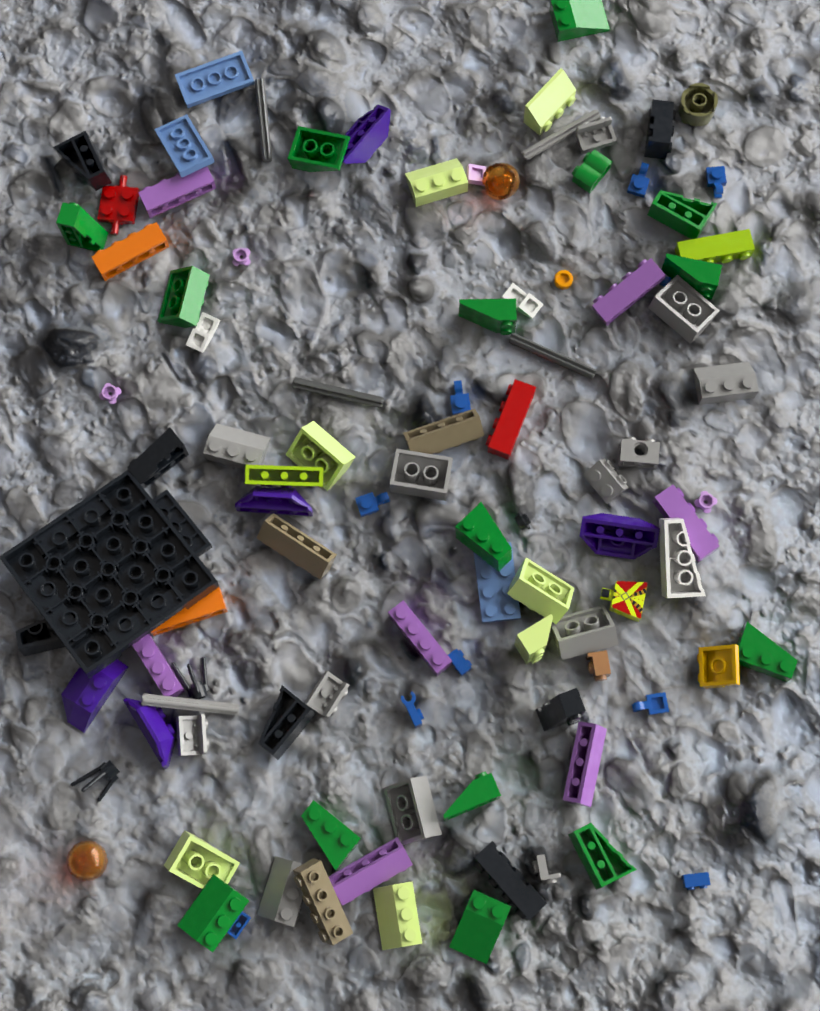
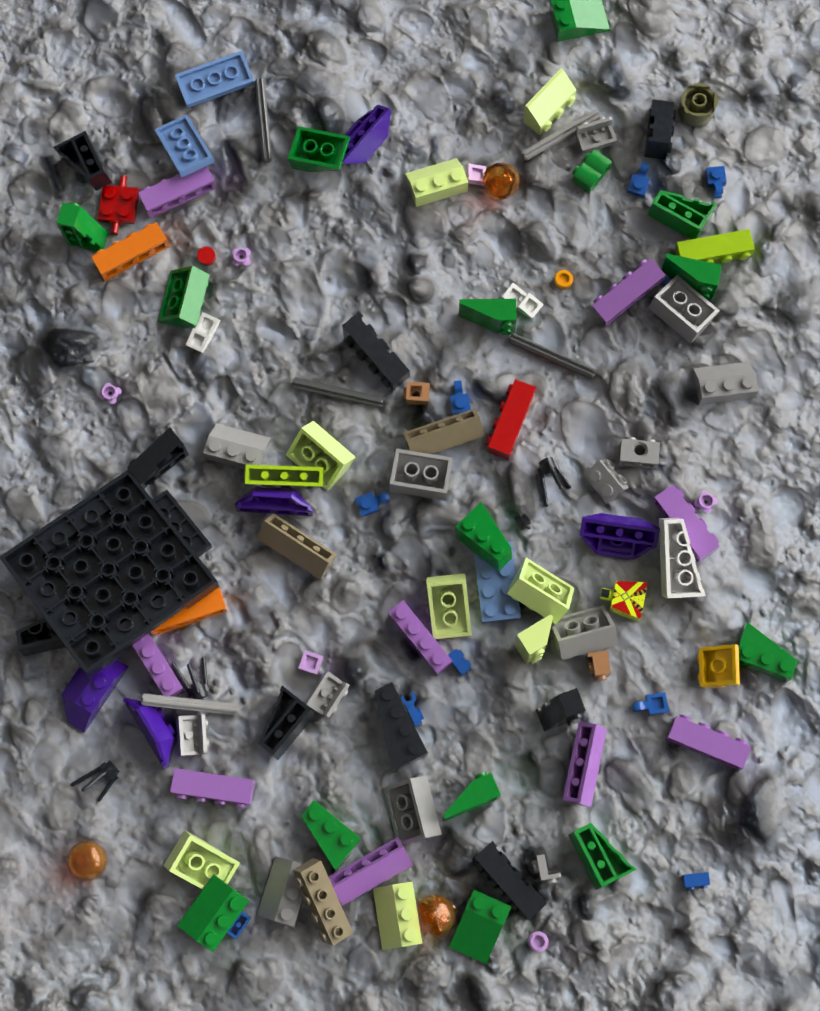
none -> medium lavender brick [170,768,255,808]
none -> red tile [197,246,216,266]
none -> lavender plate [298,650,324,675]
none -> black wedge [342,311,410,391]
none -> black wedge [375,682,428,773]
none -> medium nougat brick [402,382,430,407]
none -> clear orange cylinder [418,894,456,937]
none -> yellowish green slope [427,573,472,639]
none -> lavender plate [528,931,548,952]
none -> black plant [537,457,571,507]
none -> medium lavender brick [666,715,752,771]

